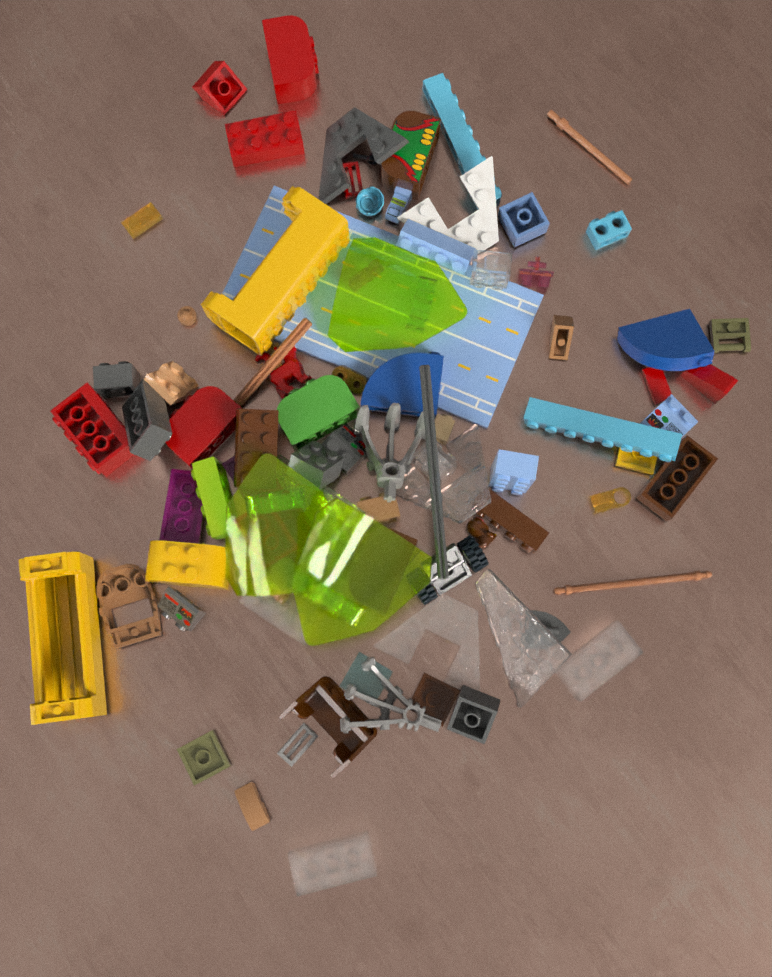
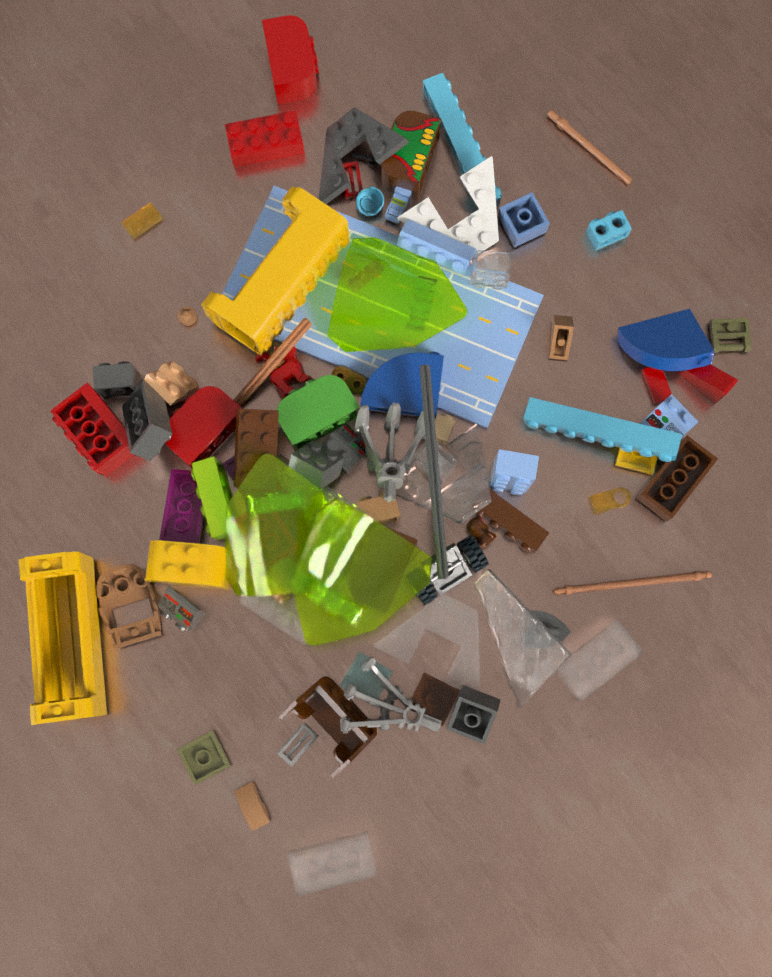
red slope [192,61,247,115] -> none
clear pink hips [518,256,554,288] -> none

